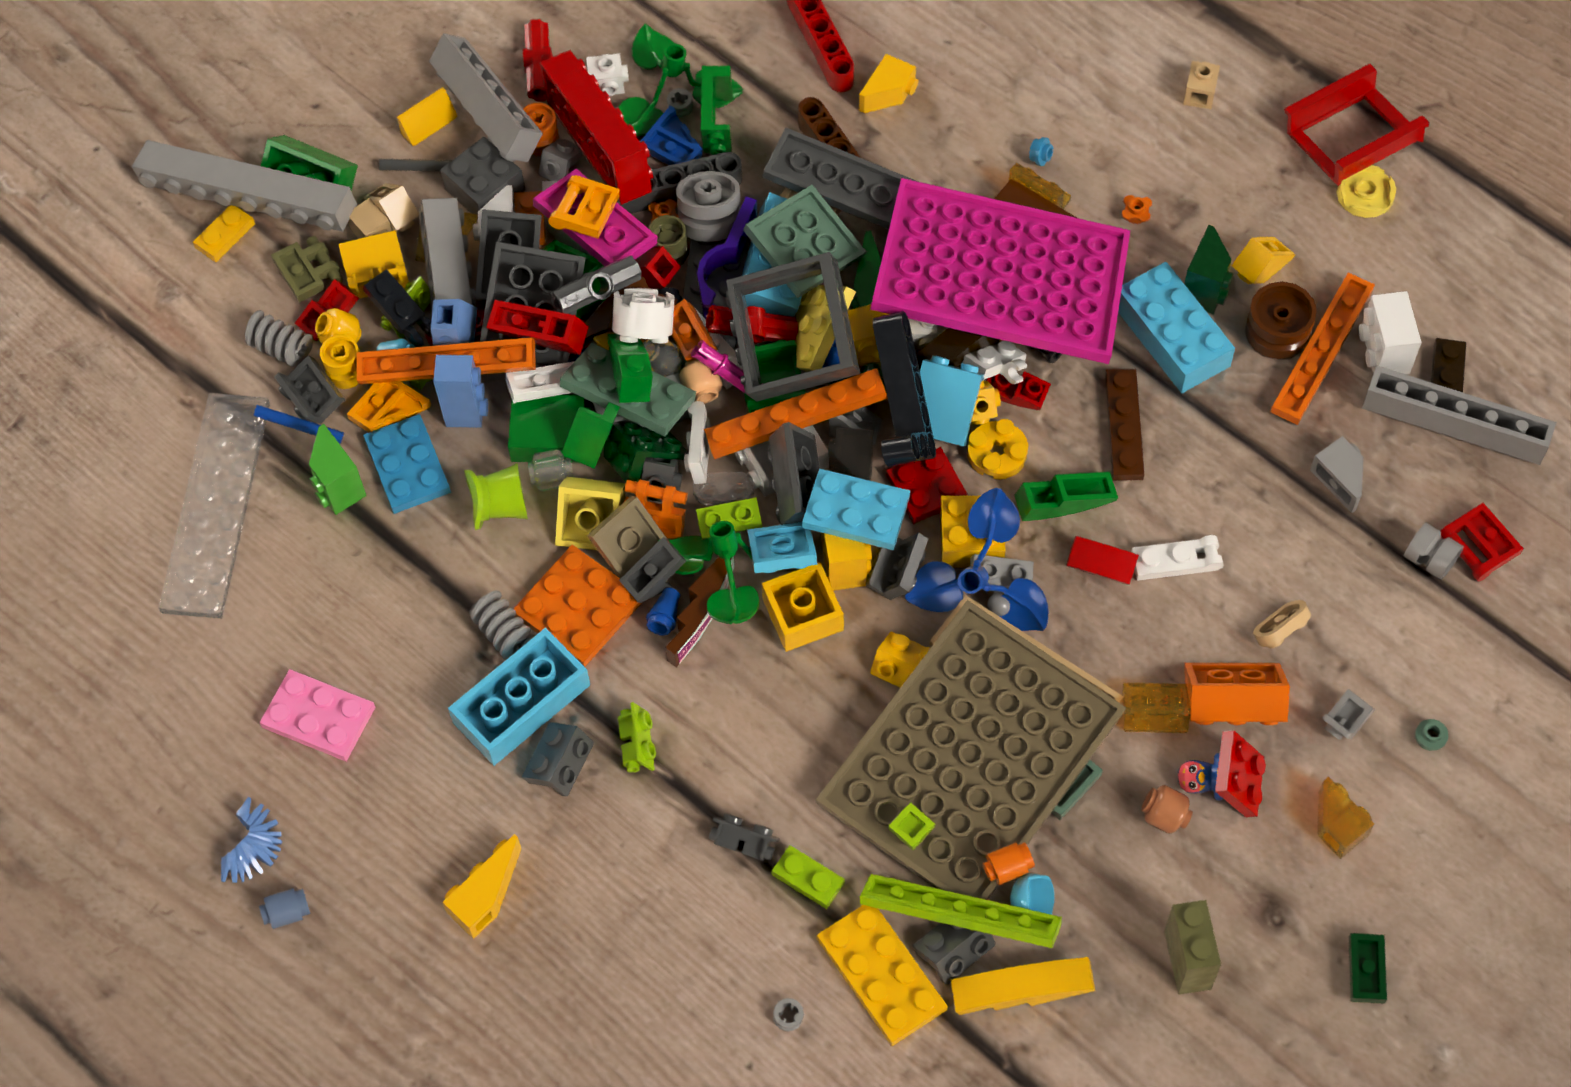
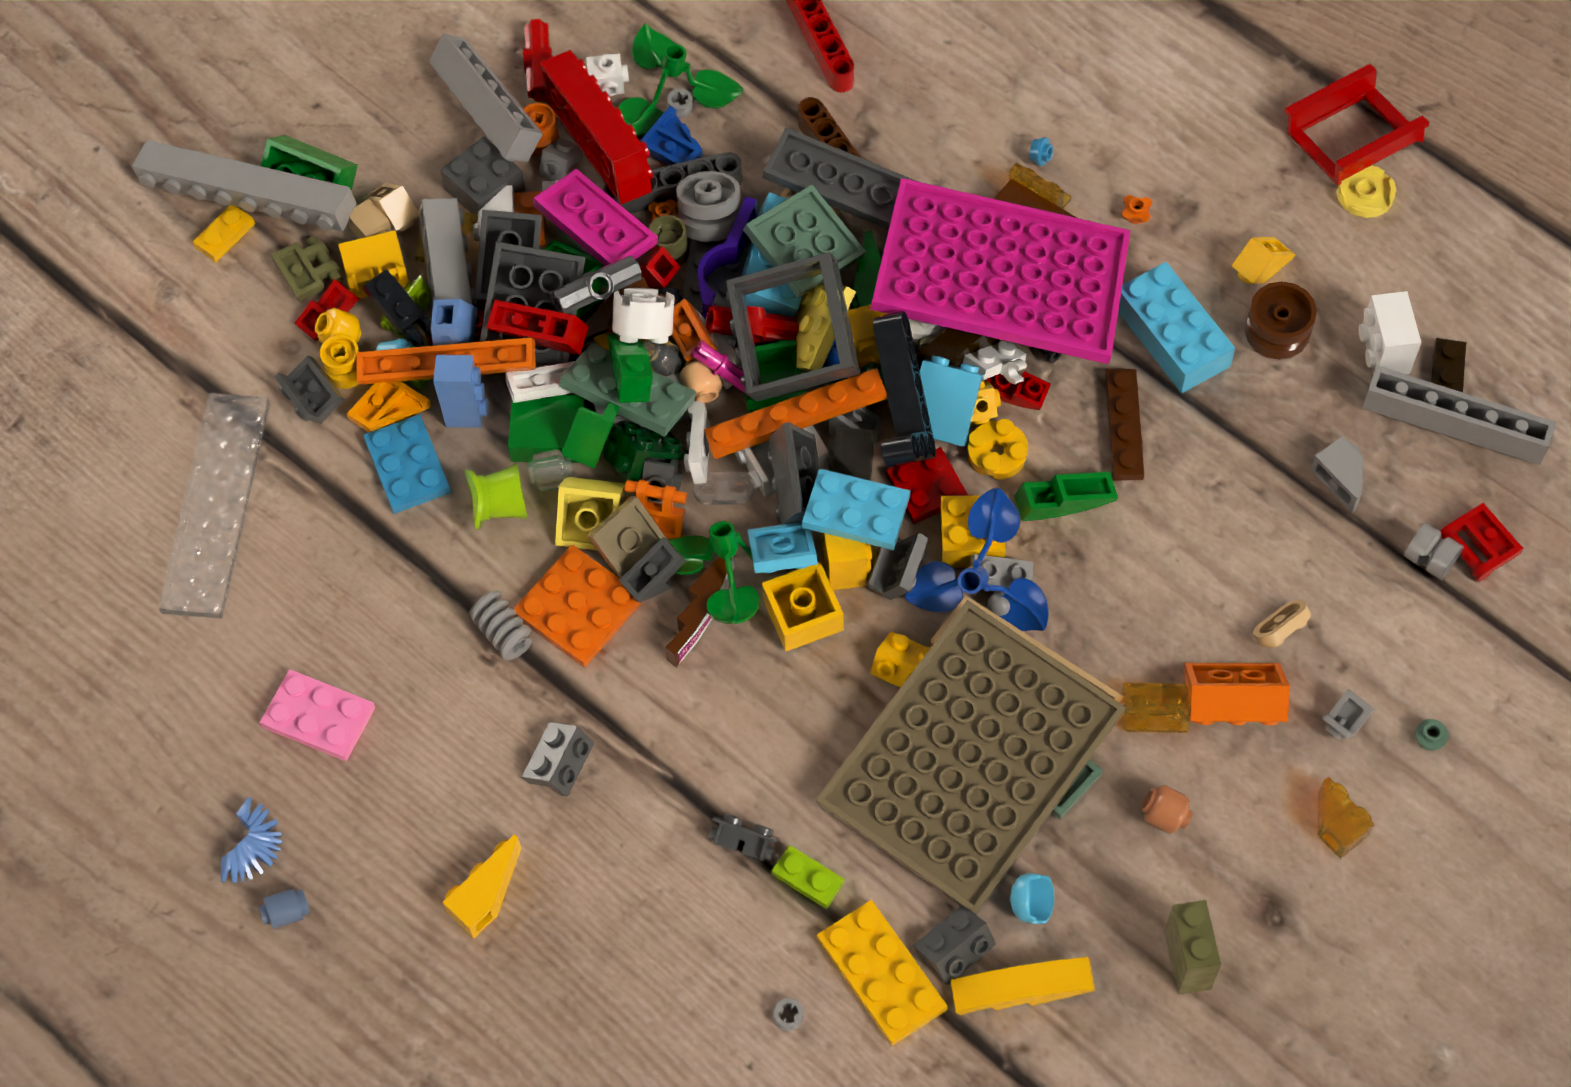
light grey piece [245,310,313,367] -> none
blue bar [254,405,345,444] -> none
bright green slope [309,424,367,515] -> none
dark grey bar [379,159,452,171] -> none
yellow slope [397,87,458,146] -> none
medium azure brick [448,628,590,766] -> none
light orange plate [548,175,620,239] -> none
lime hinge [618,702,656,773] -> none
blue cone [646,588,681,636] -> none
lime hinge [696,497,763,539] -> none
green panel [701,66,733,155] -> none
yellow slope [859,54,918,113] -> none
lime tile [860,874,1062,948] -> none
lime plate [888,802,935,850] -> none
orange brick [983,842,1035,885] -> none
red slope [1066,536,1139,585] -> none
white plate [1131,535,1224,581] -> none
animal [1178,753,1223,801] -> none
tan brick [1183,61,1220,110] -> none
dark green slope [1184,224,1233,315] -> none
red plate [1215,730,1266,817] -> none
orange plate [1270,272,1375,425] -> none
dark green plate [1348,933,1387,1004] -> none

